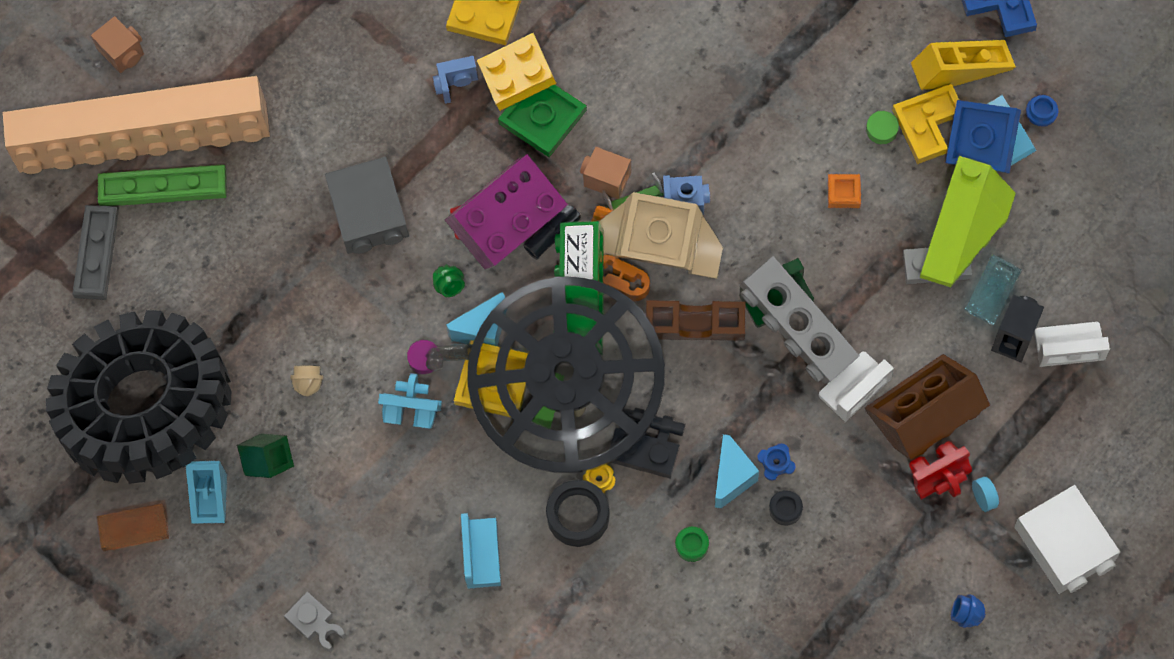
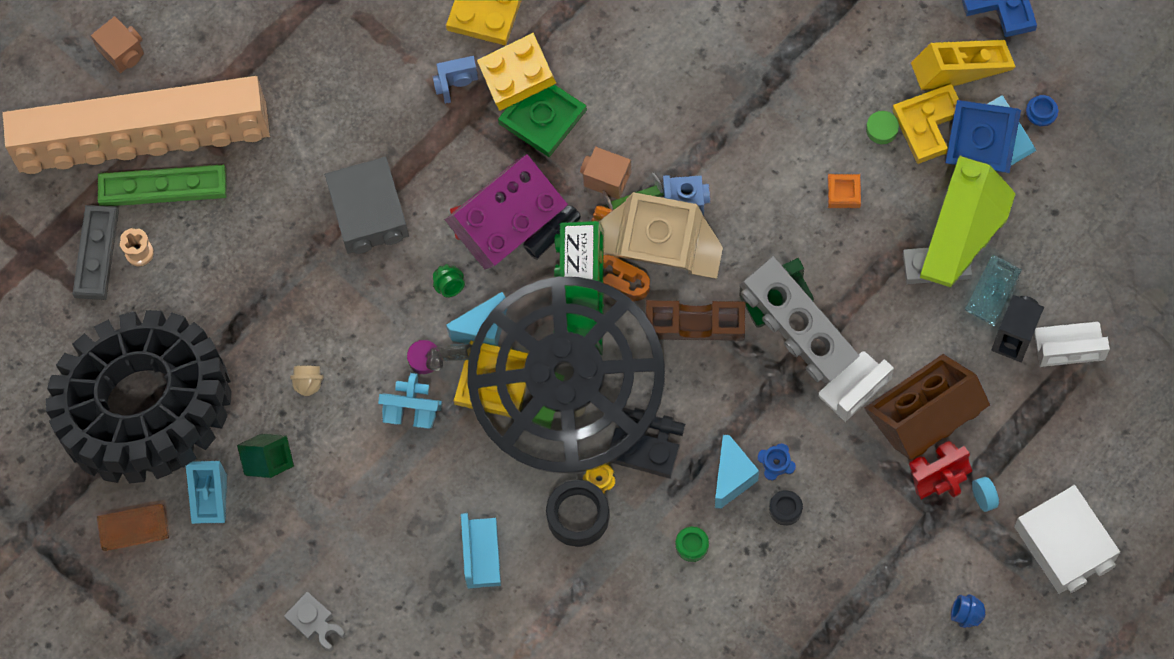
none -> light nougat bush [120,228,154,266]

